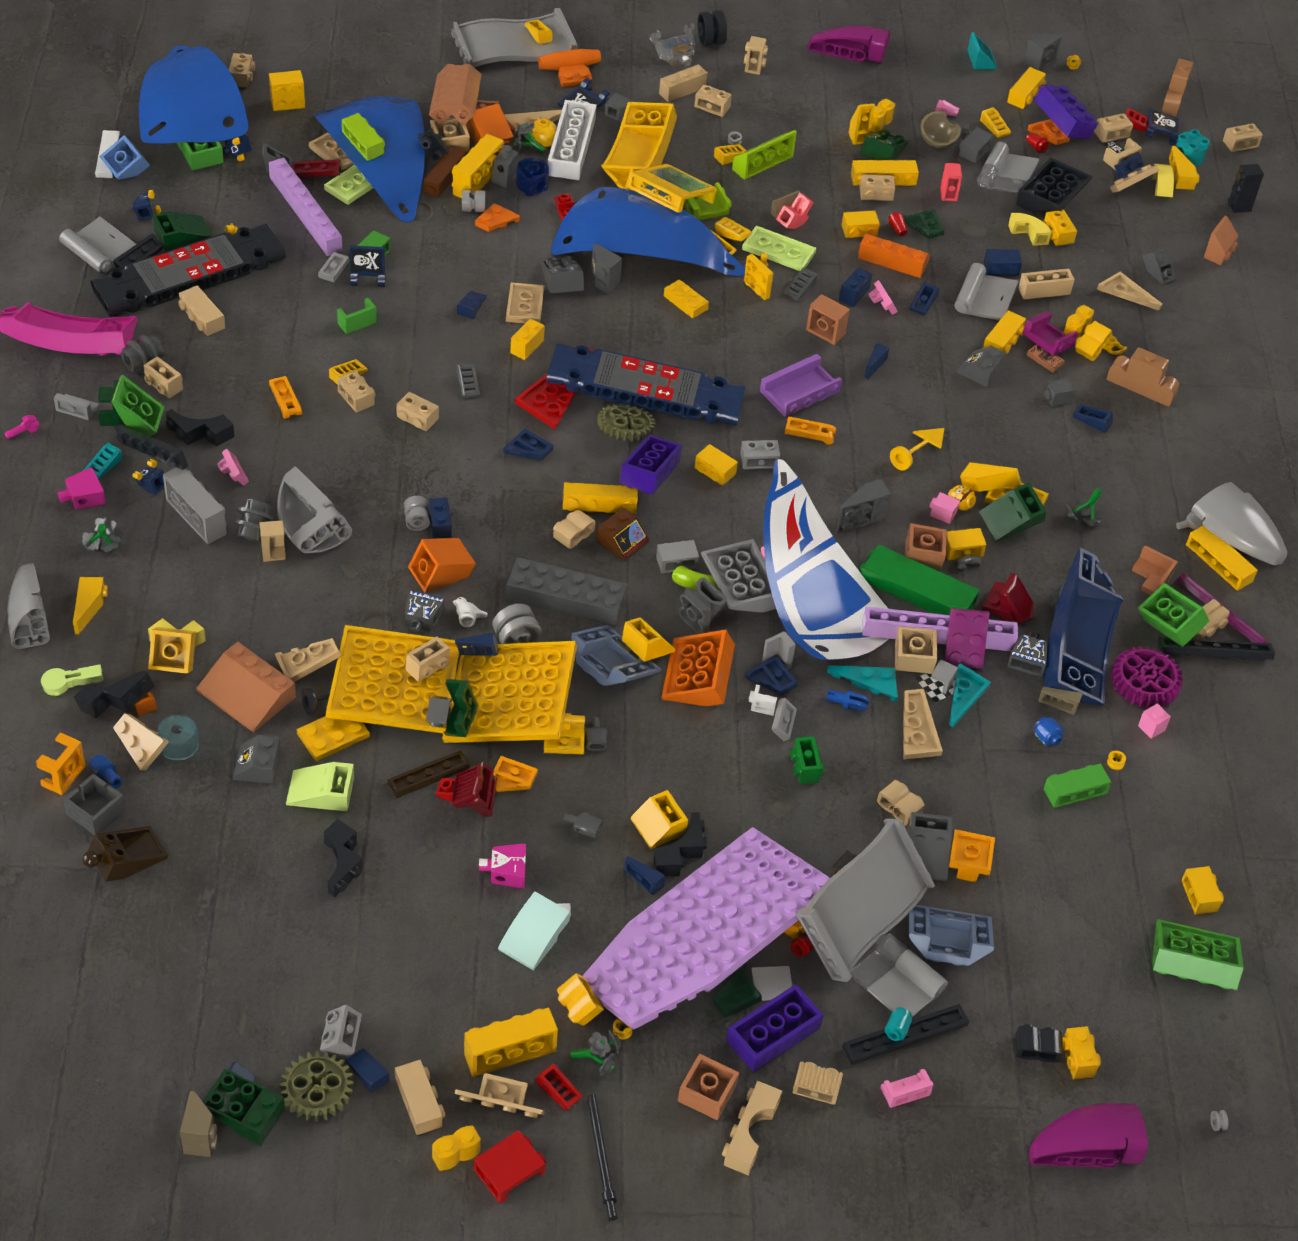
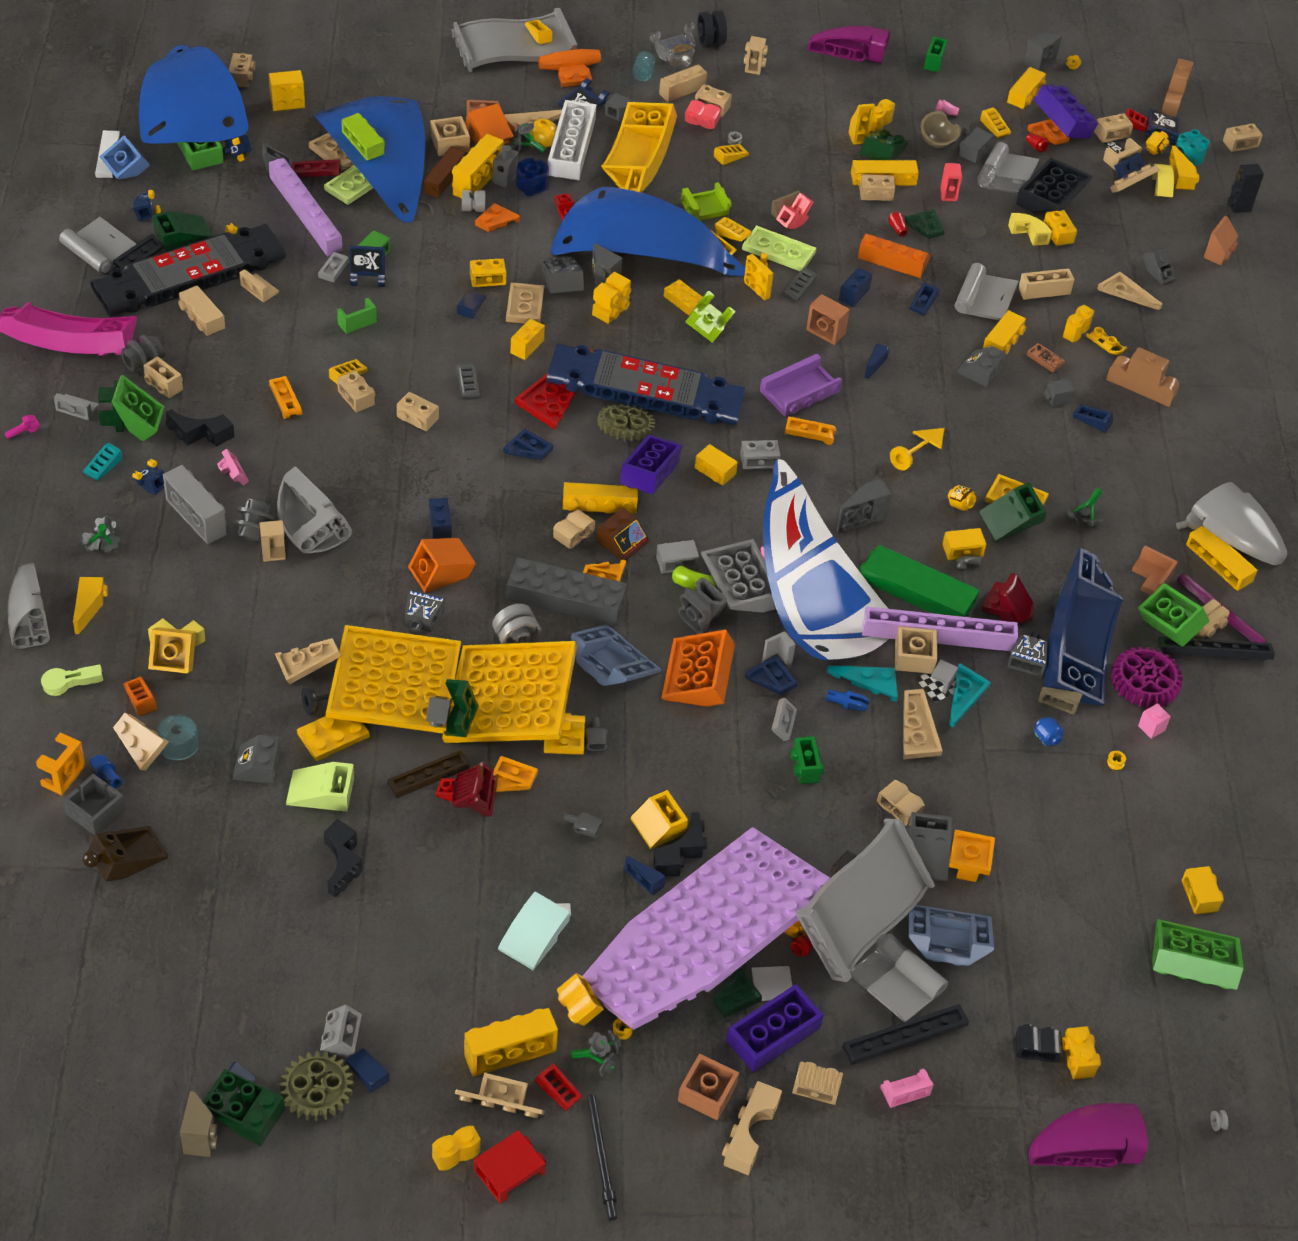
dark pink torso [57,467,106,509] -> none
black arch [74,671,155,718] -> none
black plate [115,424,188,470] -> none
nougat slope [196,641,296,733] -> none
tan brick [395,1060,445,1135] -> none
light grey wheel [404,496,430,531] -> none
tan brick [406,637,450,682] -> none
black hips [418,129,449,161] -> none
nougat panel [429,64,482,125] -> none
white animal [453,597,487,627] -> none
dark blue slope [455,633,498,656] -> none
dark pink torso [479,844,526,888] -> none
yellow slope [622,617,676,662] -> none
yellow panel [628,164,717,213] -> none
lime slope [732,130,797,180] -> none
white bracket [748,684,777,716] -> none
yellow brick [841,211,880,238] -> none
bright pink hinge [868,280,898,315] -> none
teal brick [885,1007,912,1041] -> none
nougat brick [905,523,947,571] -> none
bright pink brick [929,492,960,524] -> none
magenta plate [944,608,990,669] -> none
yellow slope [960,462,1021,492] -> none
teal slope [967,32,997,70] -> none
dark blue brick [984,249,1022,276] -> none
magenta panel [1022,311,1078,355] -> none
bright green brick [1044,763,1111,808] -> none
yellow brick [1075,321,1113,361] -> none
none -> tan panel [239,269,279,302]
none -> yellow brick [470,258,506,287]
none -> light orange wing [583,560,626,582]
none -> yellow brick [592,272,631,324]
none -> clear light blue wheel [632,51,656,81]
none -> coral brick [685,100,721,129]
none -> lime panel [685,291,735,343]
none -> green brick [924,36,948,72]
none -> yellow head [1146,131,1169,155]

